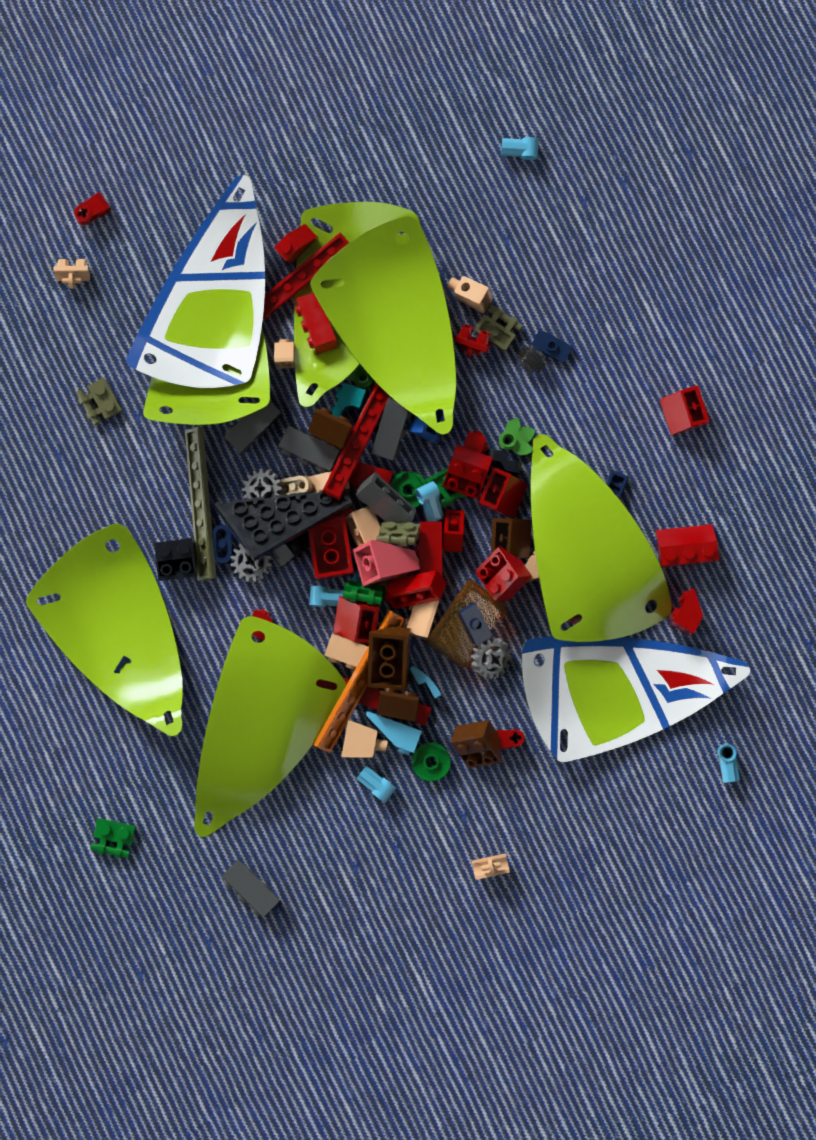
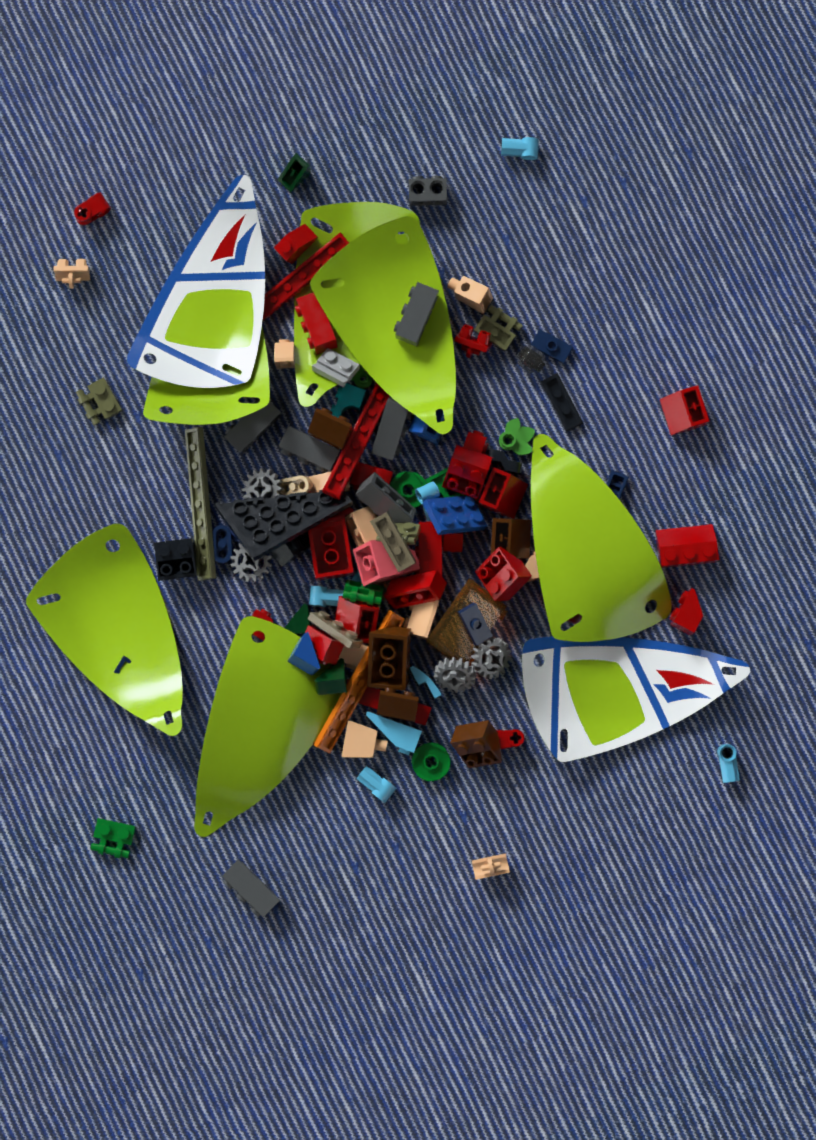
none -> dark green slope [277,153,311,193]
none -> dark green slope [285,603,310,635]
none -> blue slope [288,632,320,675]
none -> red arch [305,625,344,665]
none -> dark tan plate [308,611,363,649]
none -> light grey plate [312,348,360,387]
none -> dark green slope [314,658,347,695]
none -> dark tan plate [370,511,416,572]
none -> dark grey brick [394,282,439,347]
none -> dark grey brick [409,176,447,206]
none -> blue plate [423,496,487,535]
none -> light grey gear [434,657,476,693]
none -> black tile [540,373,583,433]

